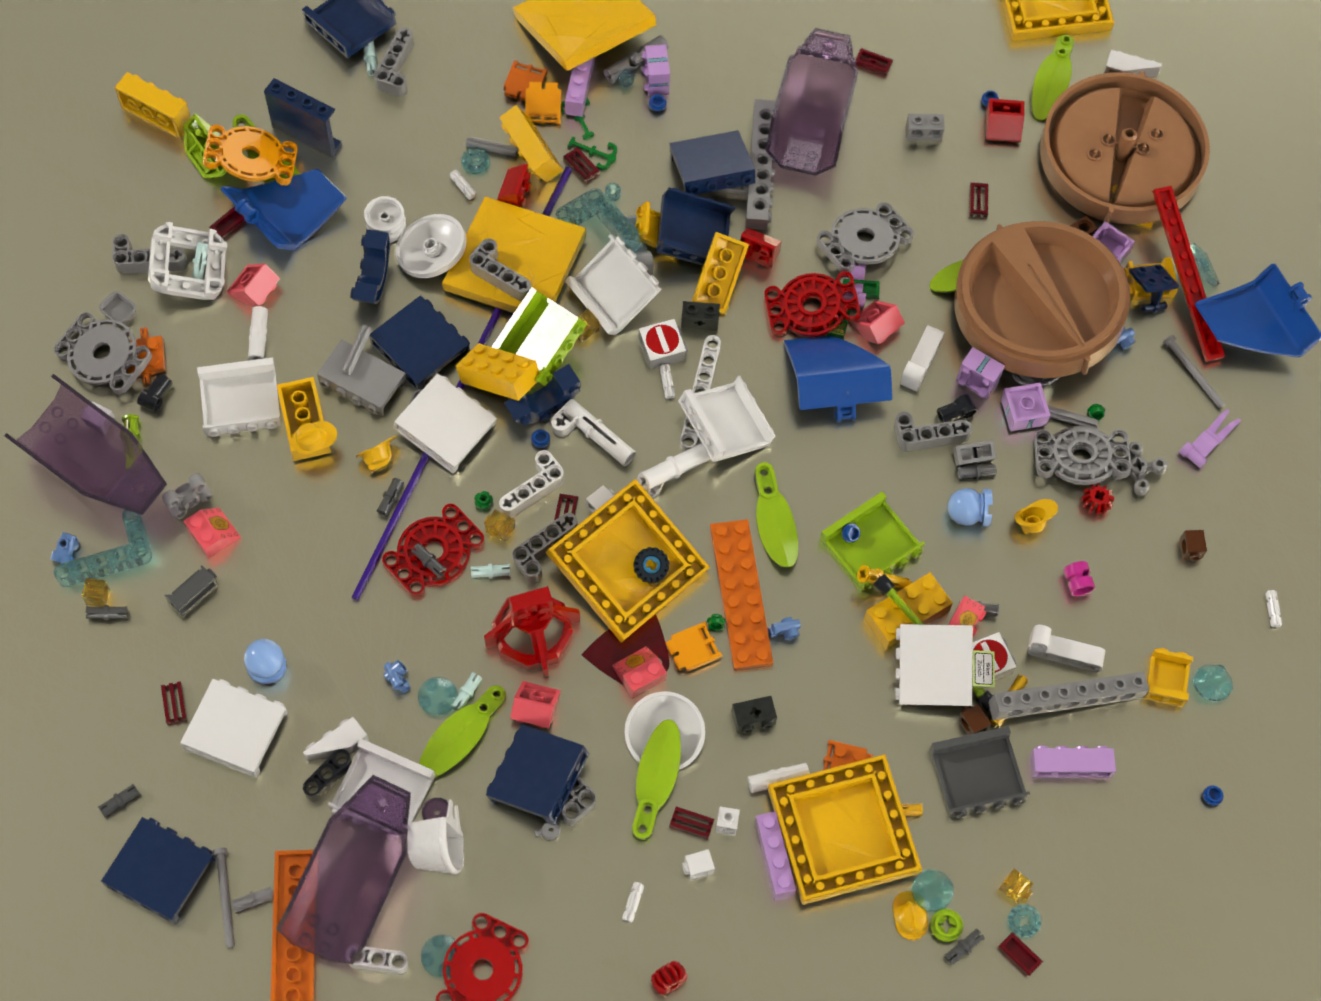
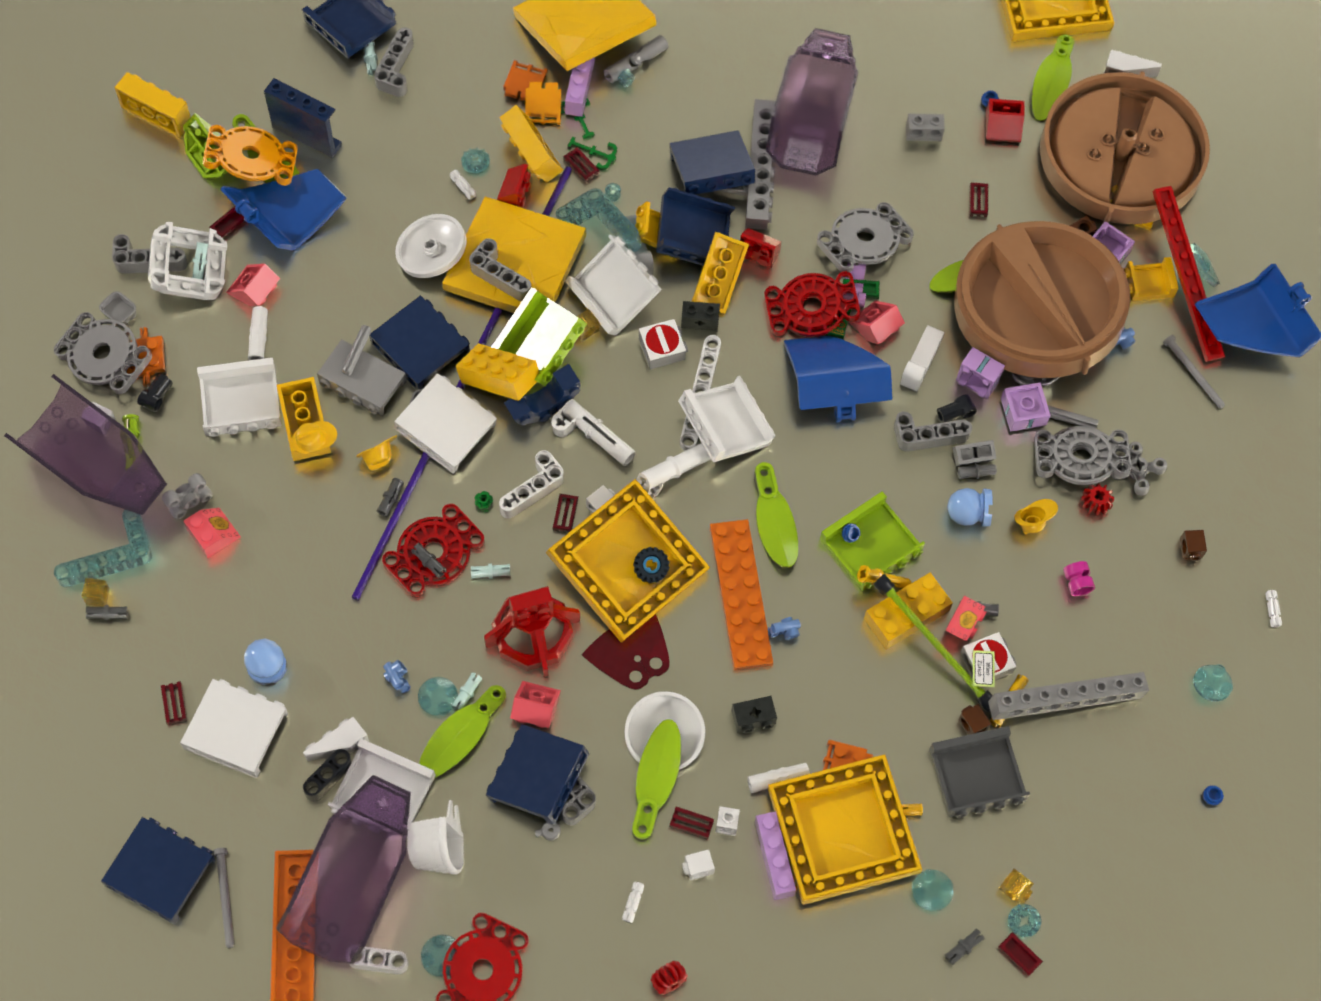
medium blue plate [50,532,79,566] -> none
dark grey pin [98,784,140,817] -> none
dark grey window [165,565,218,616] -> none
light grey axle [232,886,274,912] -> none
dark blue brick [350,229,390,304] -> none
white wheel [364,196,406,243] -> none
clear purple piece [422,797,449,820] -> none
light grey axle [466,137,518,157] -> none
clear yellow brick [484,509,515,542] -> none
light grey beam [512,513,578,583] -> none
blue plate [531,429,550,448] -> none
coral slope [612,646,667,699] -> none
lavender container [641,45,670,96] -> none
blue plate [649,94,666,112] -> none
white axle [660,364,675,399] -> none
light orange plate [666,622,723,672] -> none
green plate [707,614,726,631] -> none
dark red tile [854,48,893,76] -> none
yellow piece [893,891,928,940] -> none
white panel [896,624,973,706] -> none
lime gear [930,909,963,942] -> none
white beam [1027,625,1106,671] -> none
lavender brick [1030,746,1116,778] -> none
green plate [1087,404,1105,420] -> none
dark blue plate [1129,264,1179,313] -> none
yellow panel [1144,648,1193,707] -> none
lavender flag [1178,409,1241,468] -> none

